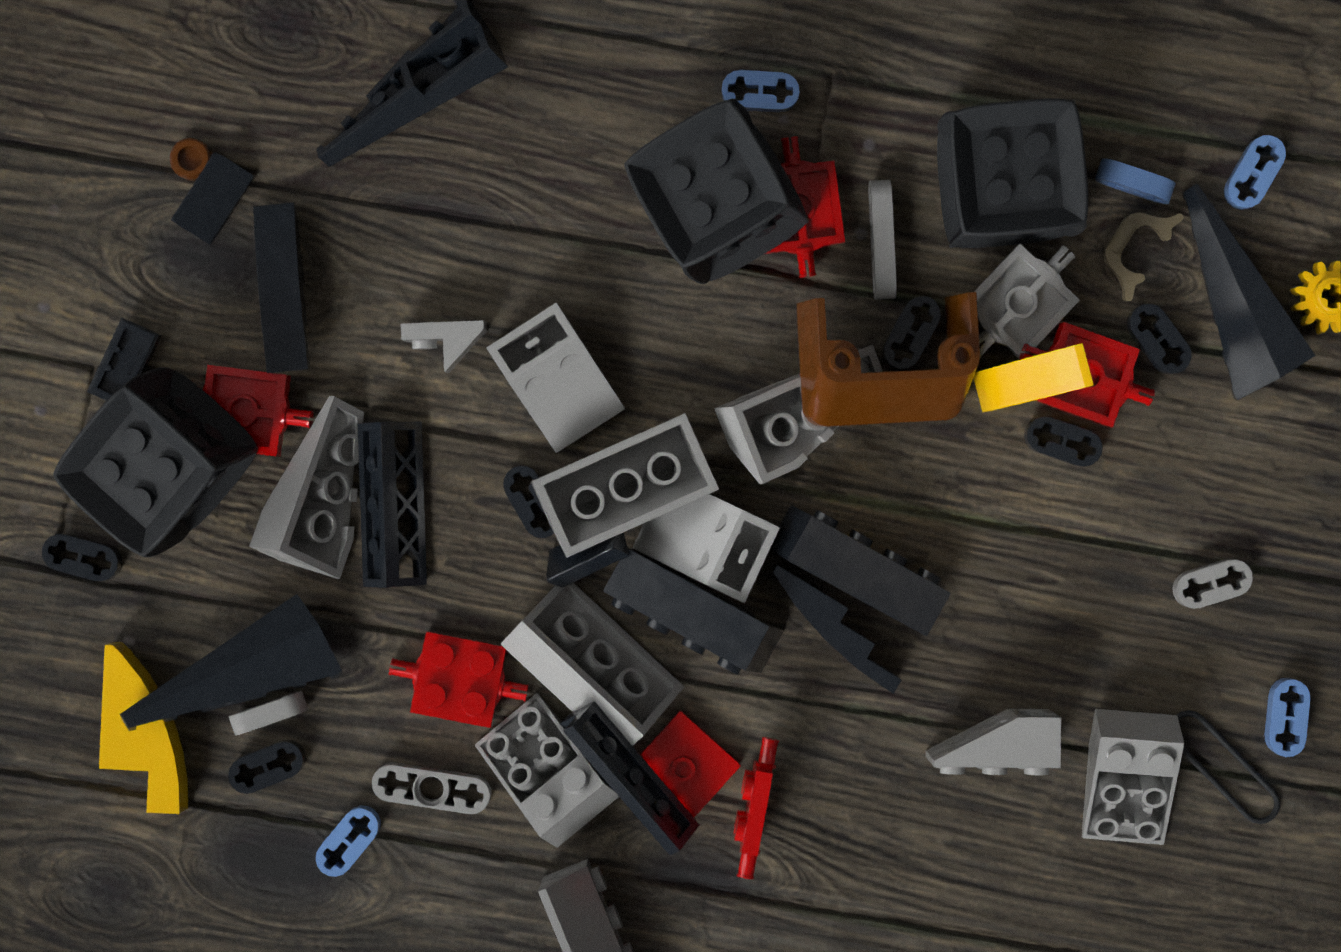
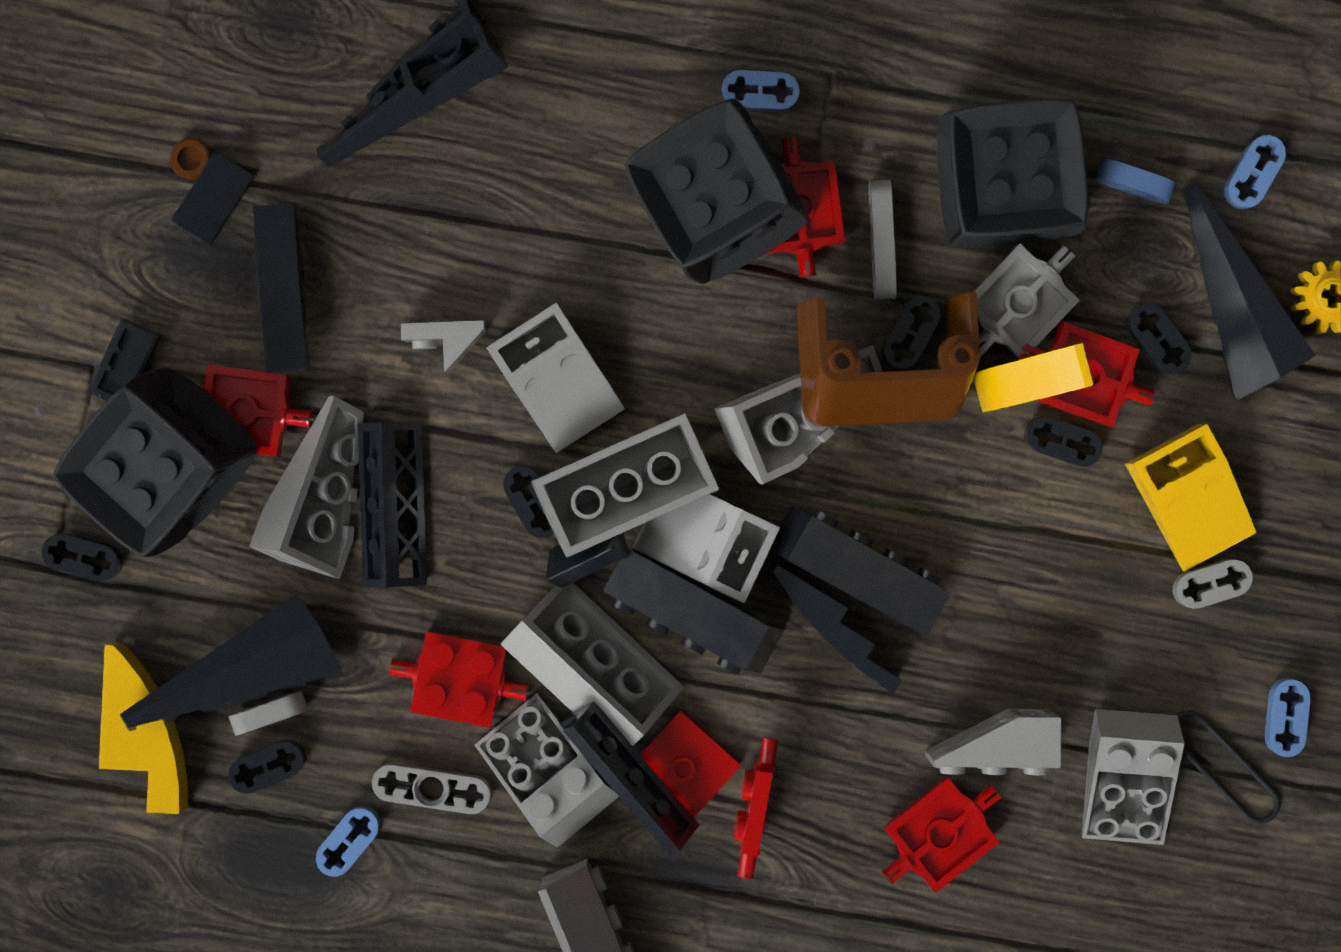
dark tan helmet [1103,212,1184,302] -> none
none -> red plate [881,776,1001,893]
none -> yellow slope [1125,424,1257,572]

